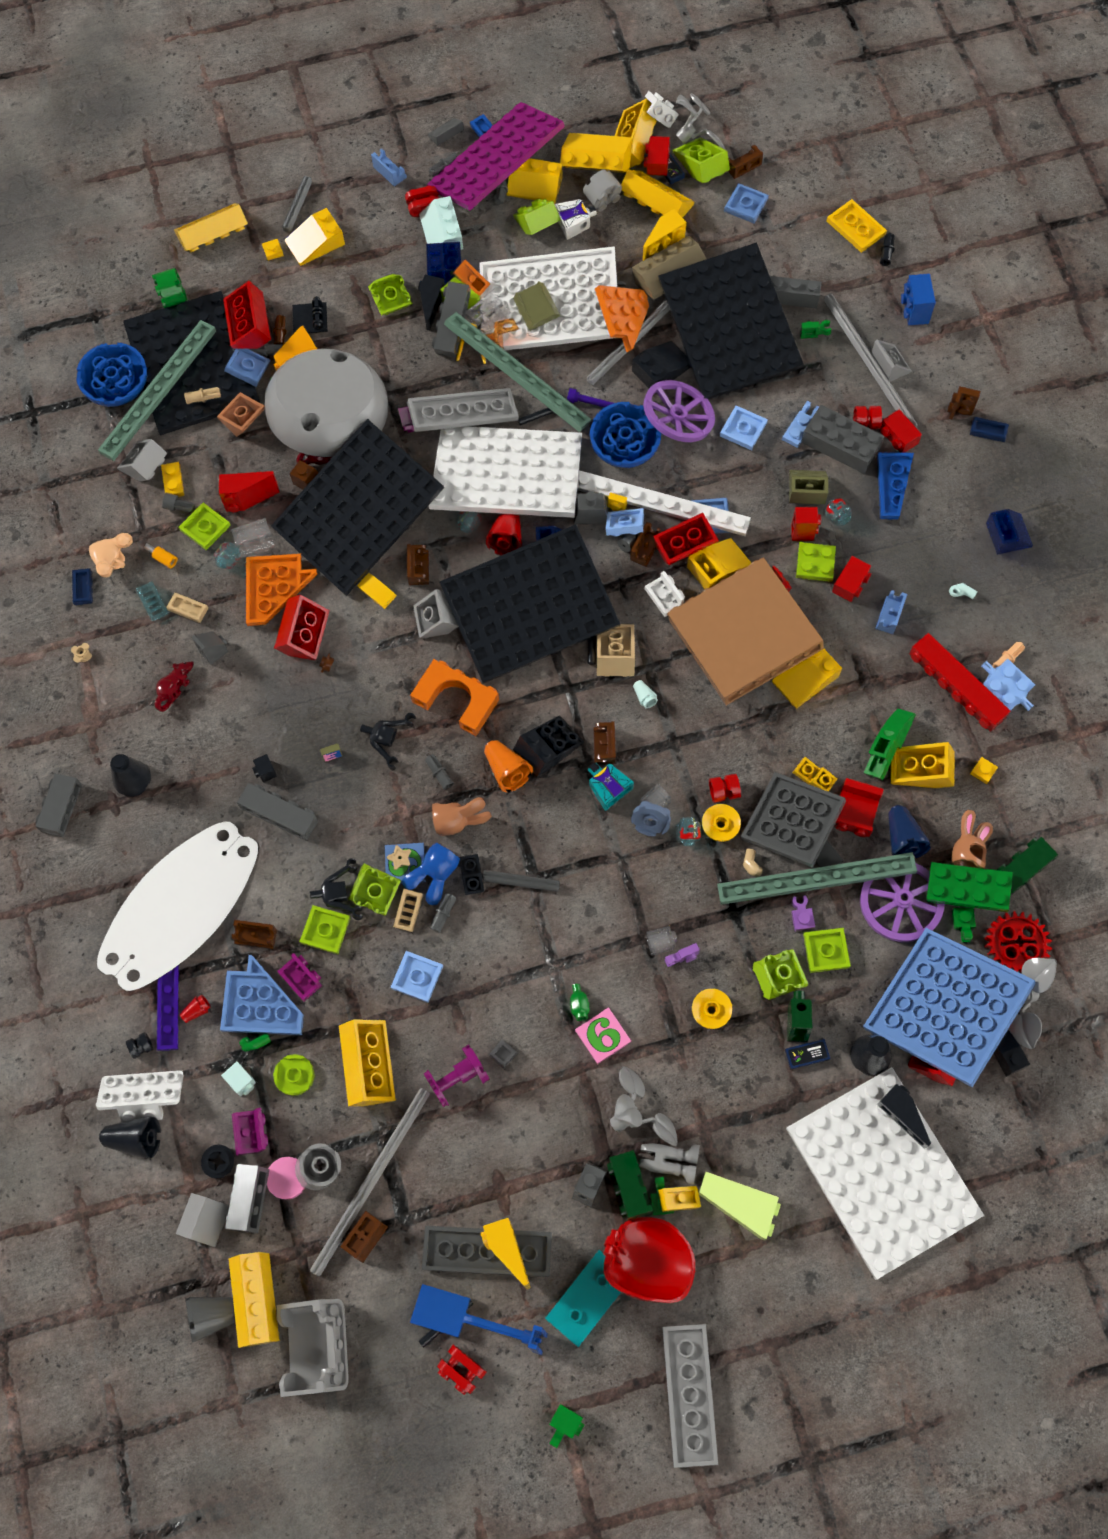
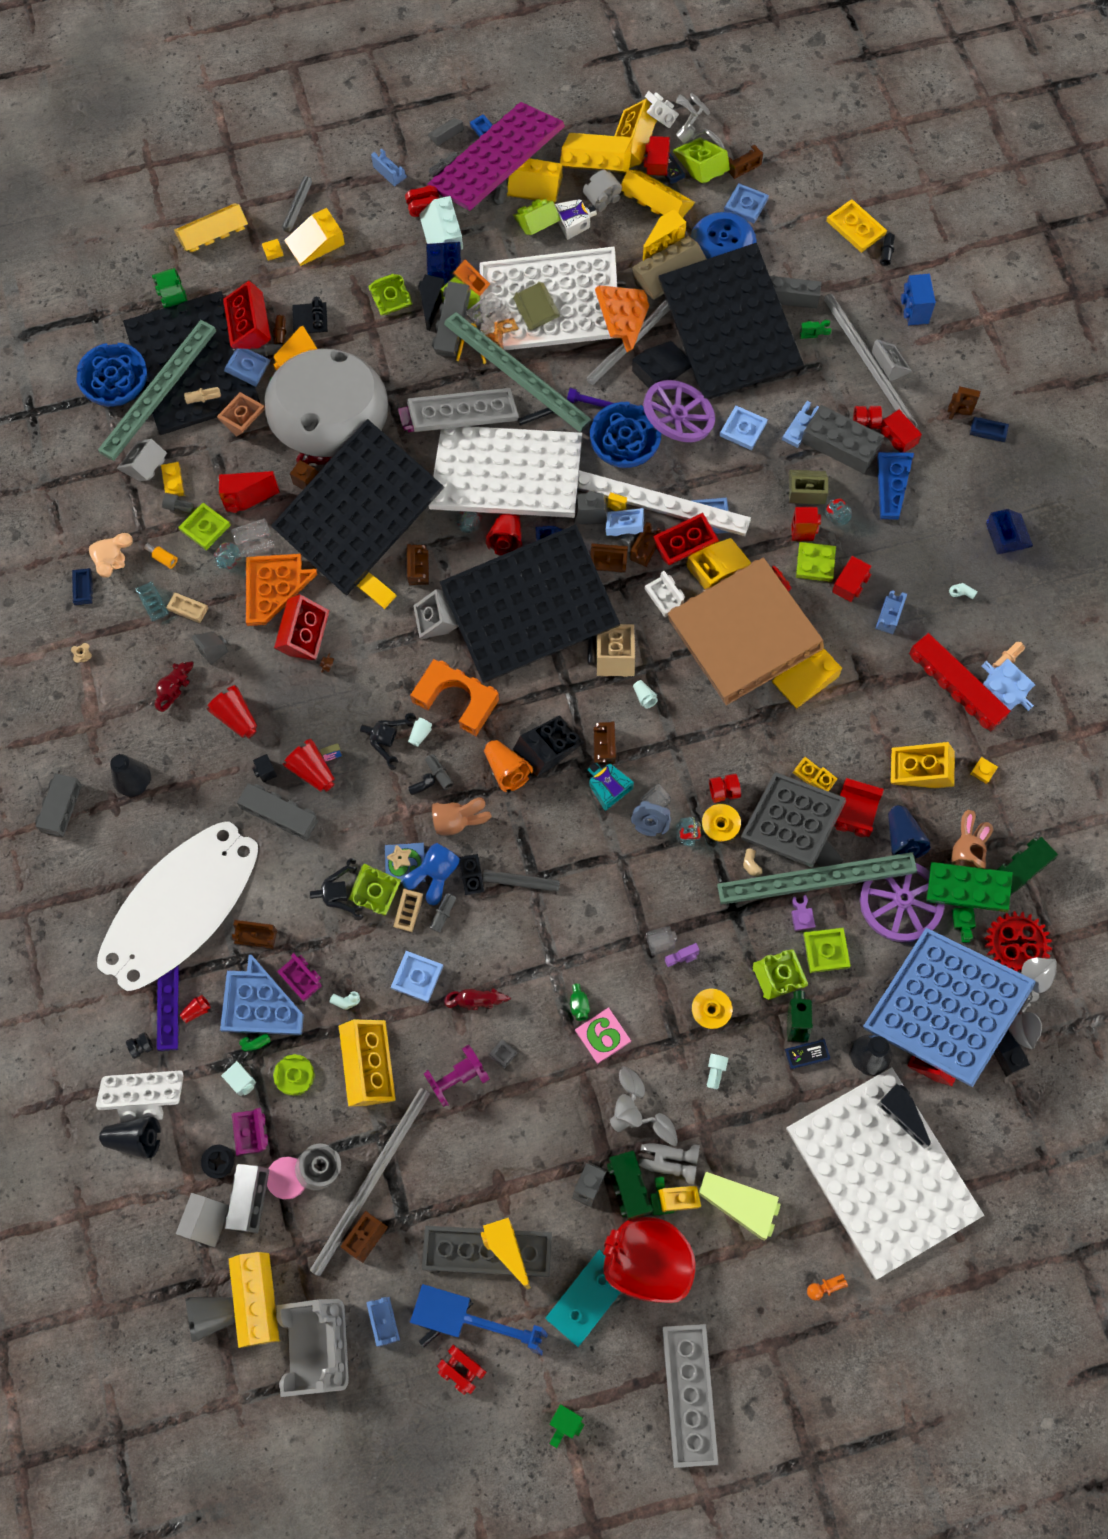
lime plate [300,905,351,955] -> none
green slope [864,709,916,781] -> none
none -> red cone [206,685,257,738]
none -> red cone [283,739,335,792]
none -> light aqua arm [330,991,360,1010]
none -> medium blue hinge [366,1297,400,1347]
none -> light aqua cone [408,717,432,747]
none -> black arm [408,773,435,795]
none -> dark red animal [444,988,511,1010]
none -> reddish brown hinge [590,543,628,573]
none -> blue brick [690,212,757,259]
none -> light aqua piece [707,1054,728,1089]
none -> orange pin [807,1274,848,1301]

